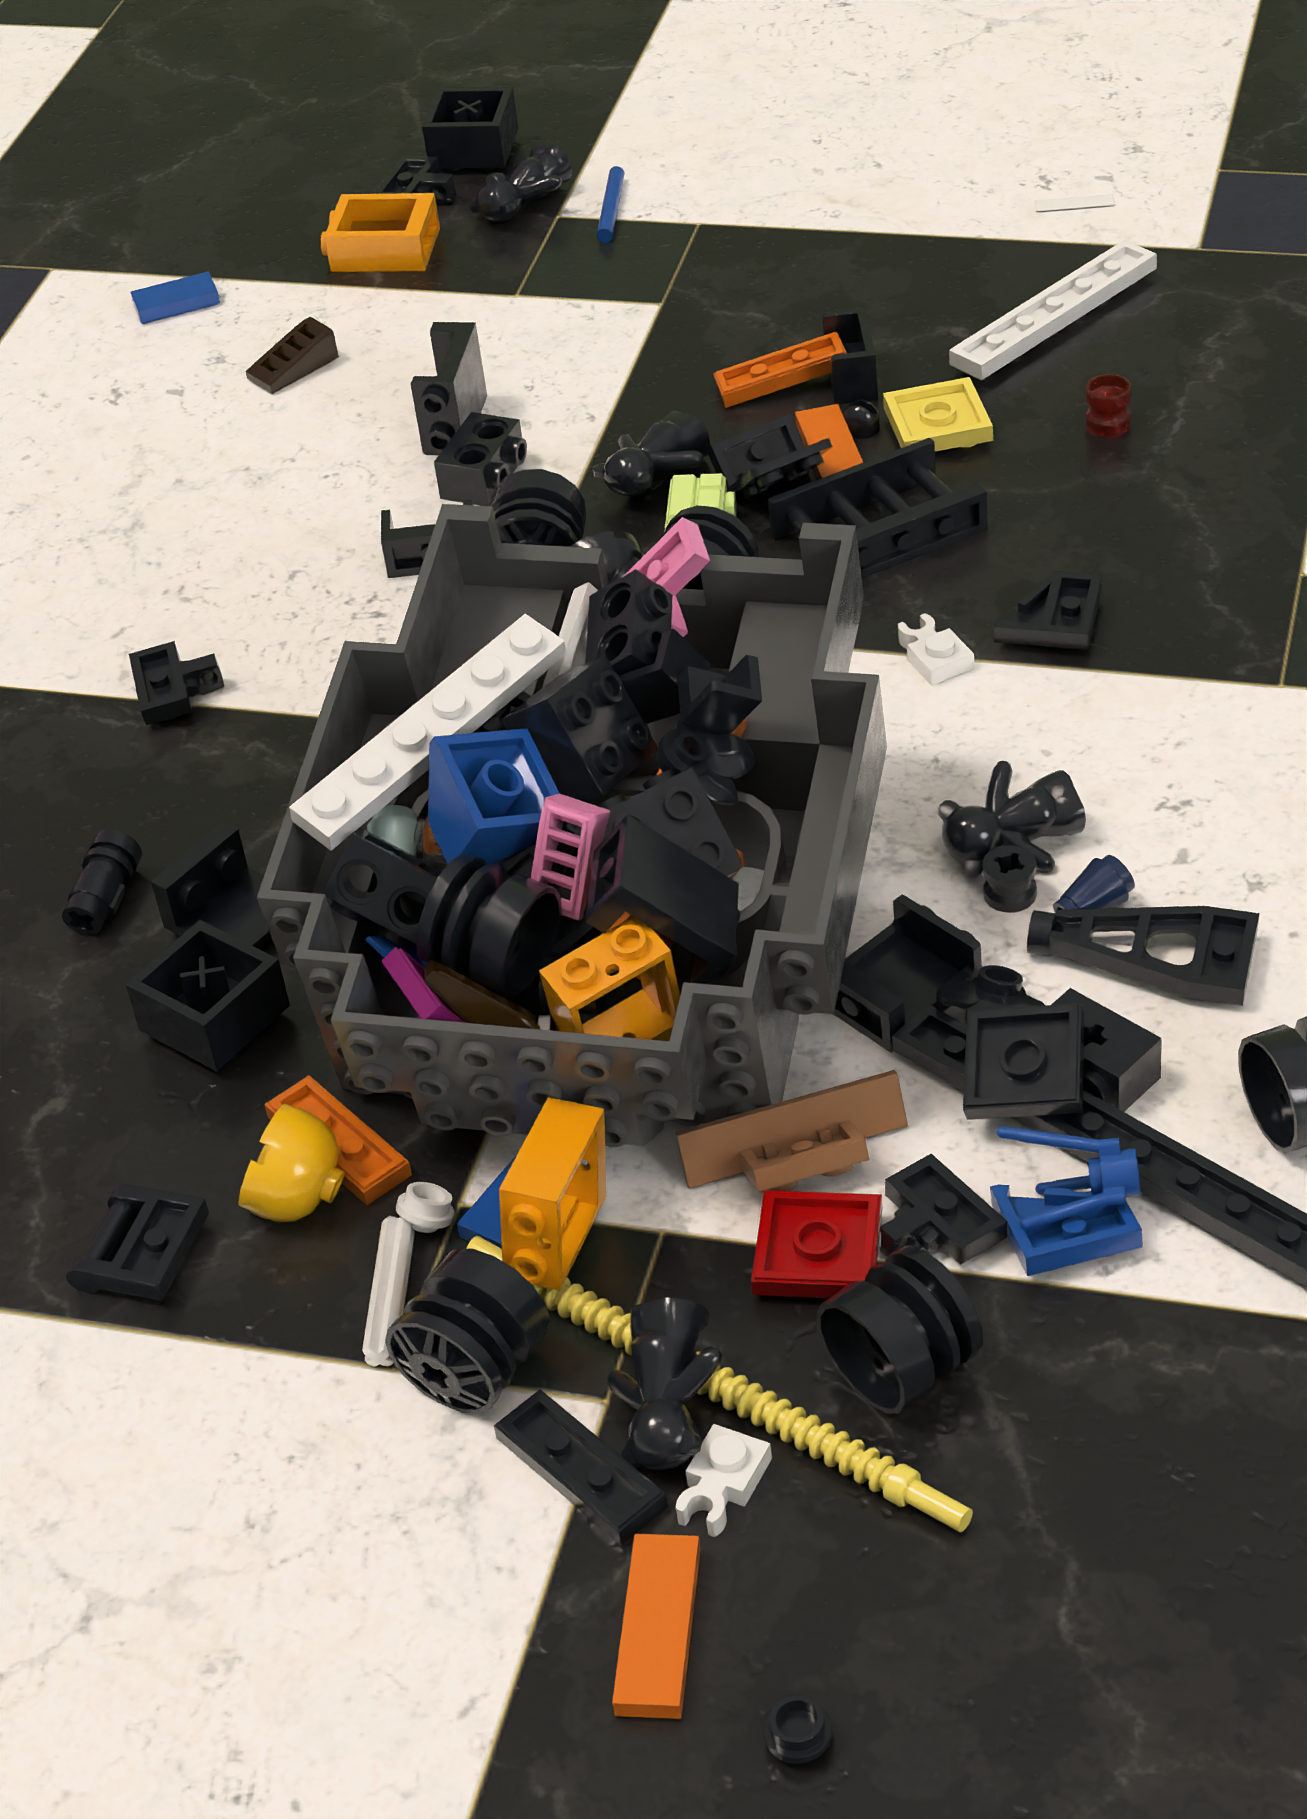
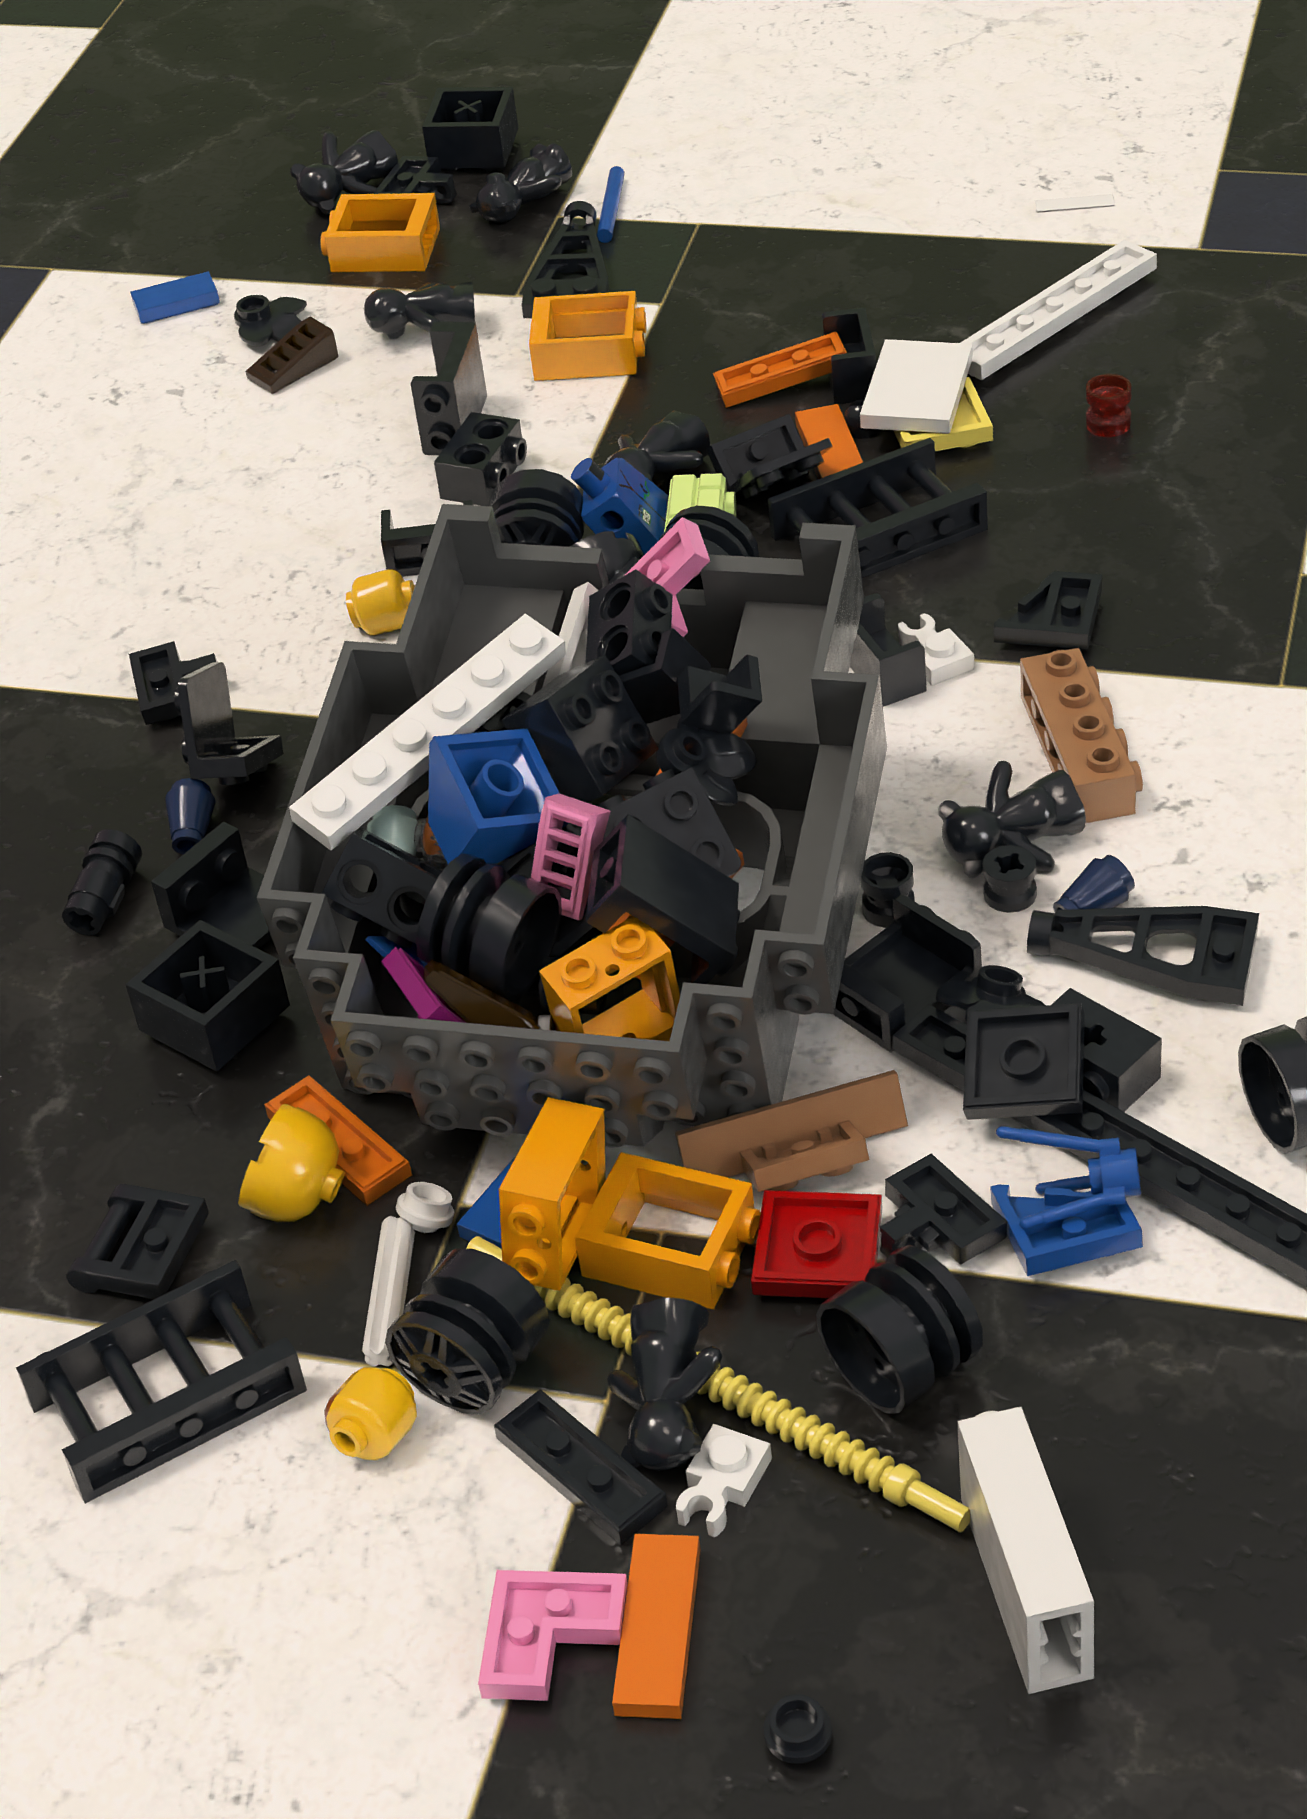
none -> black fence [16,1260,307,1504]
none -> dark blue cone [165,778,216,855]
none -> black bracket [174,662,284,785]
none -> black plate [234,295,307,346]
none -> black piece [290,130,398,214]
none -> yellow head [324,1367,417,1460]
none -> yellow head [346,569,415,636]
none -> black piece [363,282,475,339]
none -> bright pink plate [478,1570,628,1701]
none -> black plate [521,201,610,318]
none -> light orange window [529,291,647,381]
none -> blue torso [571,458,668,554]
none -> light orange window [575,1152,761,1310]
none -> black panel [850,593,927,707]
none -> white tile [860,339,973,434]
none -> black wheel [861,852,915,928]
none -> white brick [957,1407,1094,1694]
none -> medium nougat brick [1020,648,1143,823]

